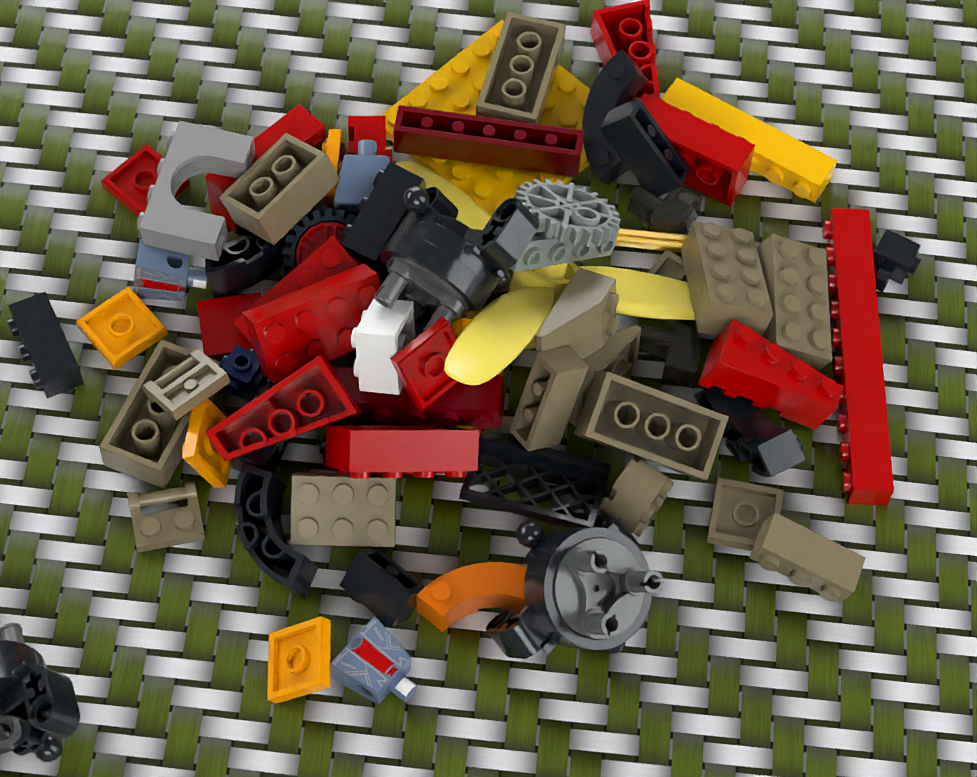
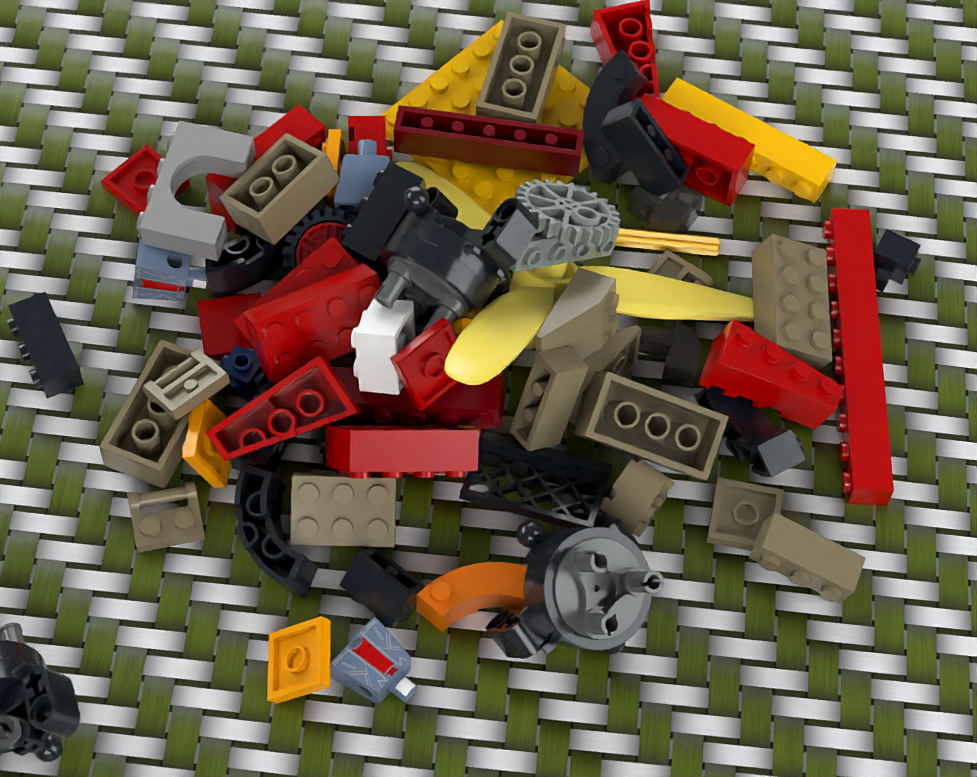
light orange plate [76,286,168,370] -> none
dark tan brick [681,221,773,336] -> none

